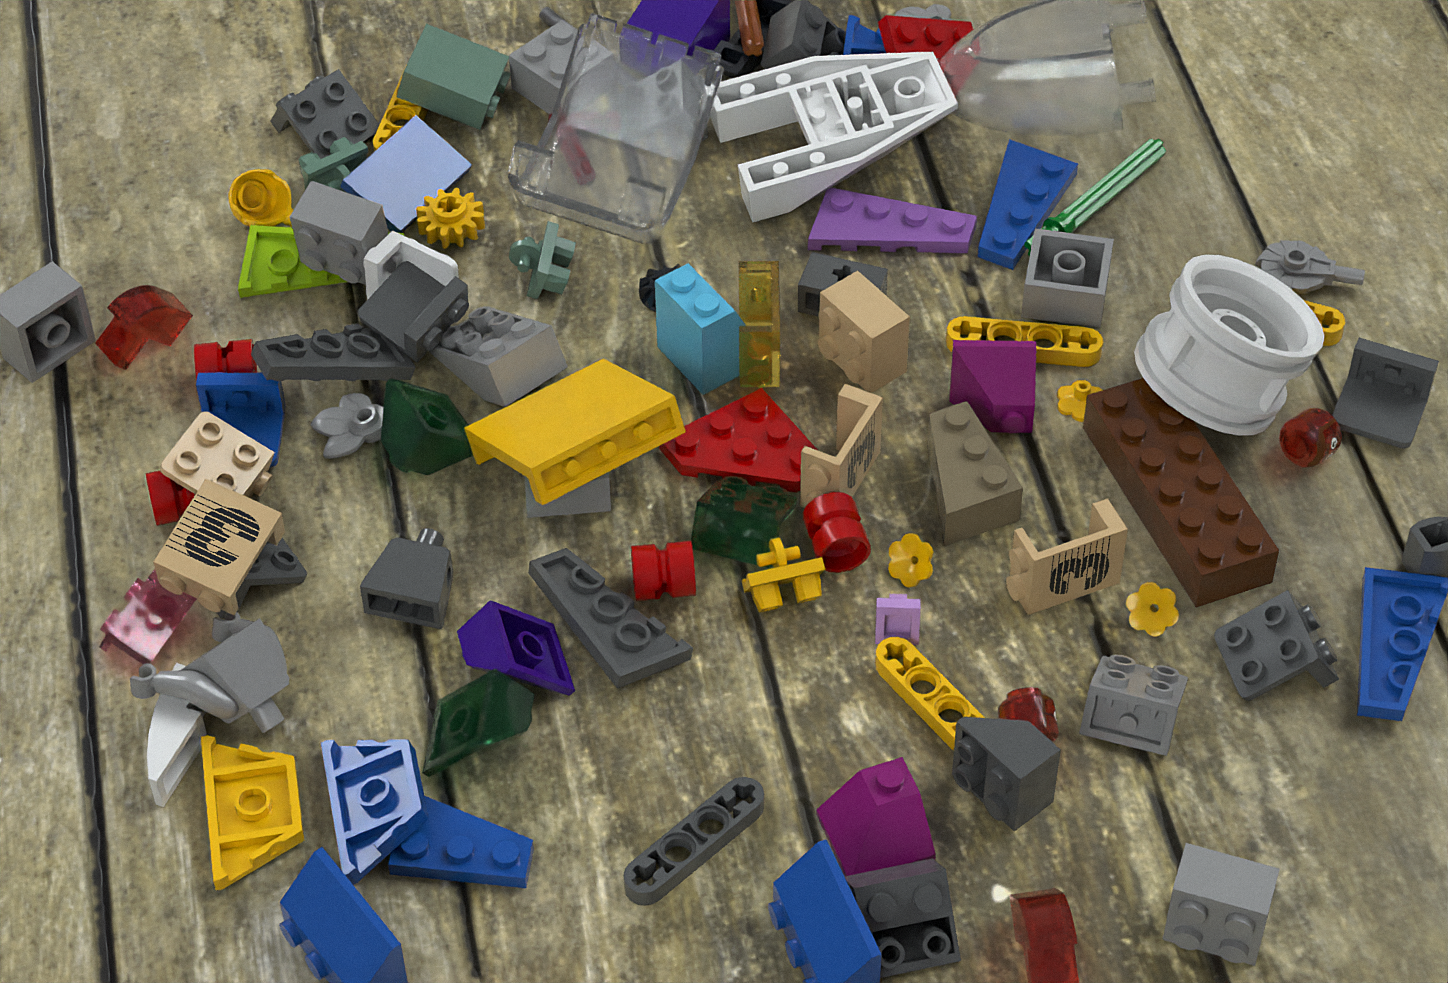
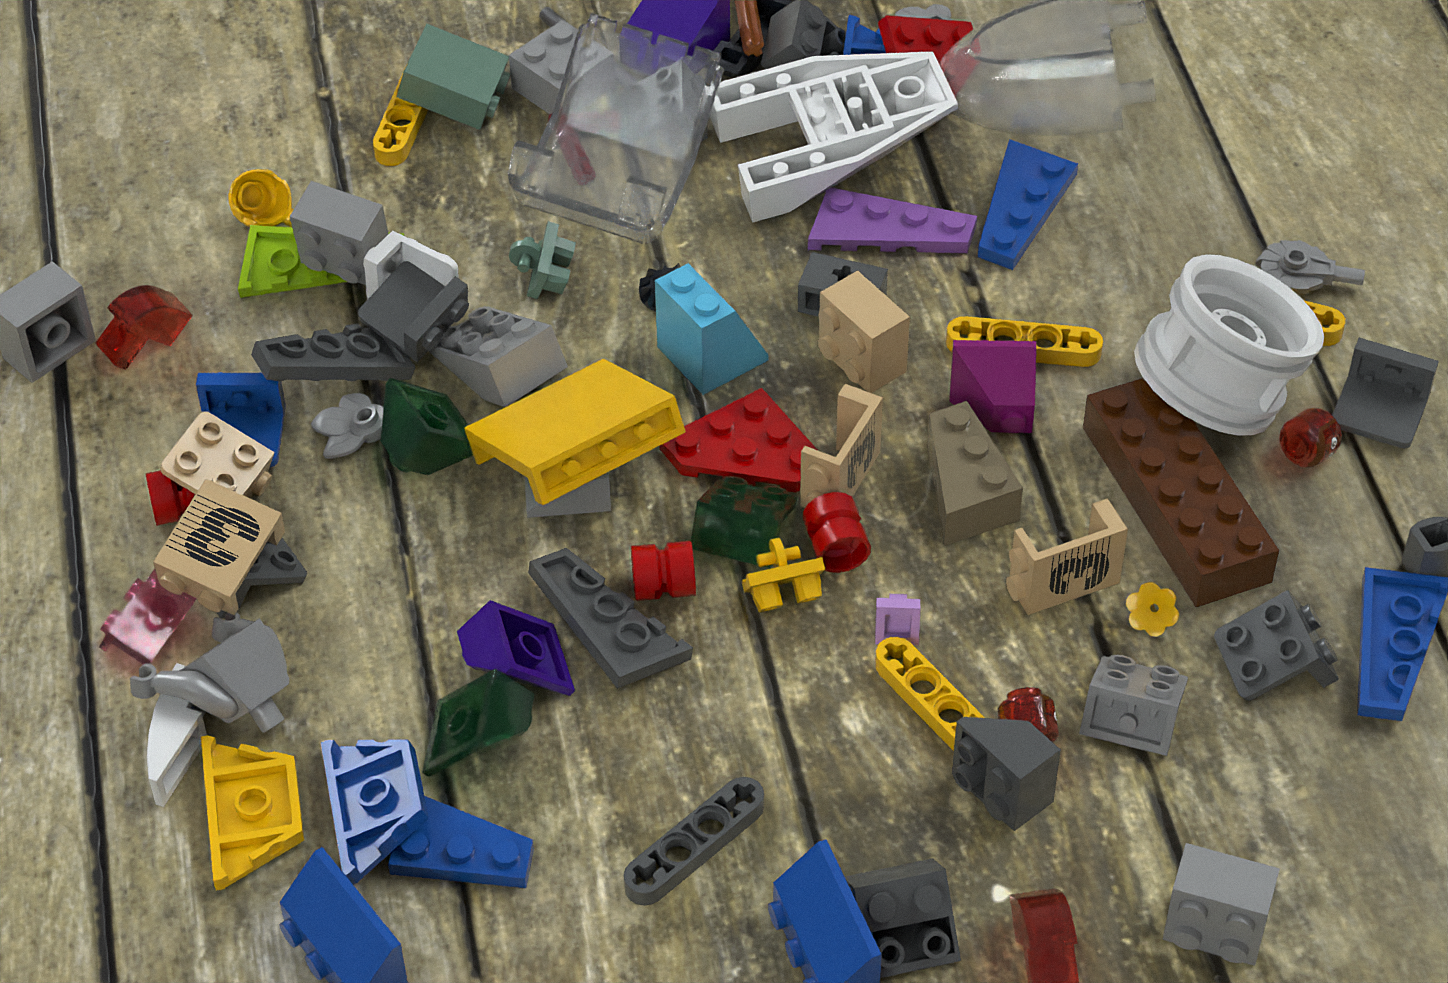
red wheel [194,339,258,381] -> none
dark grey bracket [270,69,379,159] -> none
sand green hips [299,137,368,193] -> none
tile [340,115,472,233] -> none
dark grey torso [360,528,453,630] -> none
yellow gear [416,188,485,249] -> none
clear yellow panel [739,261,780,388] -> none
magenta slope [816,757,936,876] -> none
yellow plant [888,533,933,588] -> none
light grey brick [1021,228,1114,328] -> none
axle [1024,138,1166,257] -> none
yellow plant [1057,380,1102,422] -> none

